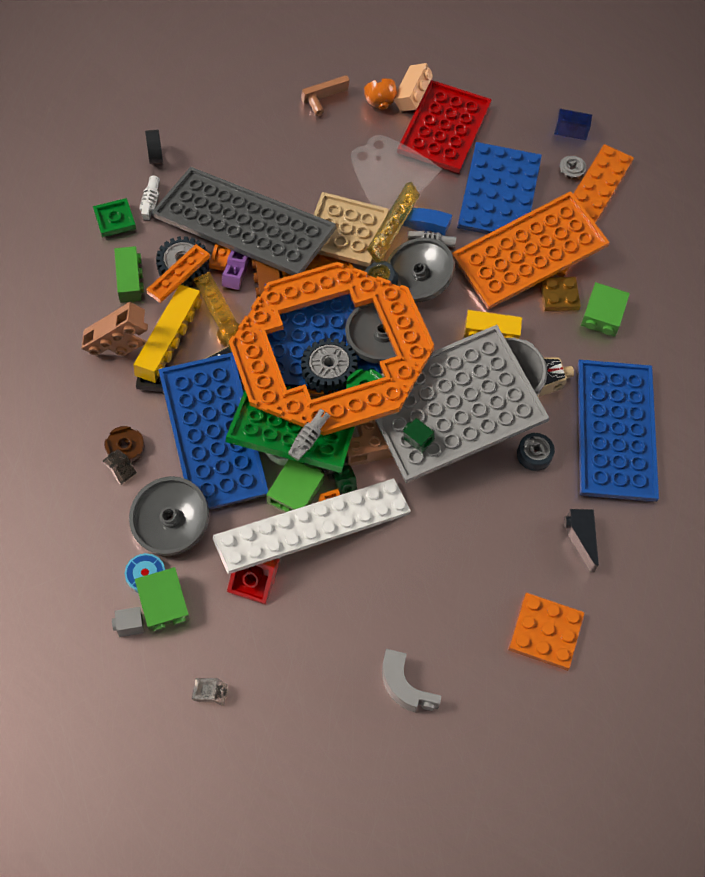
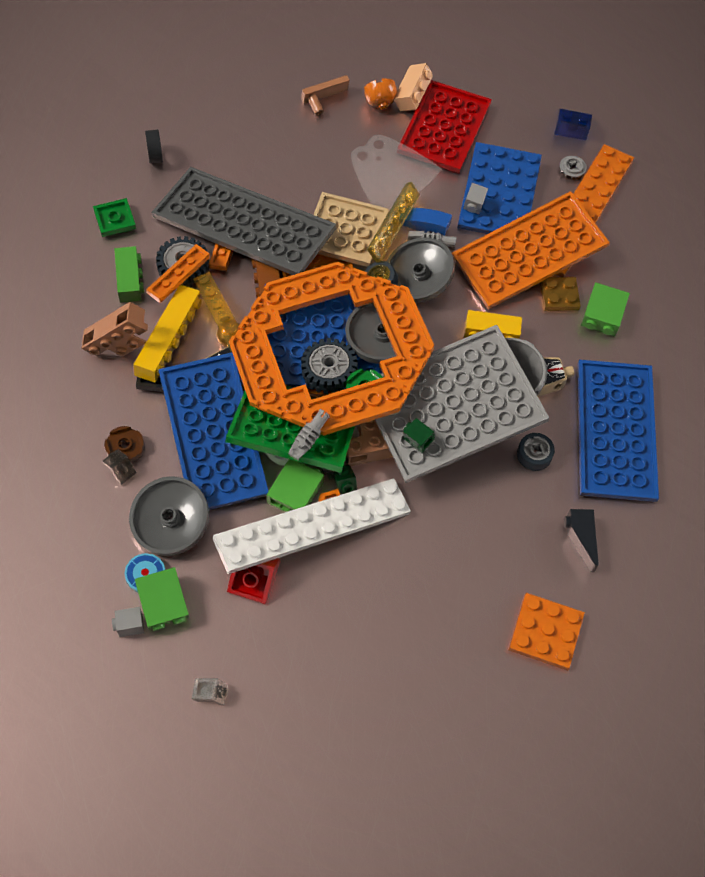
white hinge [140,176,160,220] -> none
medium lavender slope [222,250,250,290] -> none
light grey arch [382,649,441,712] -> none
none -> light grey brick [463,183,488,214]

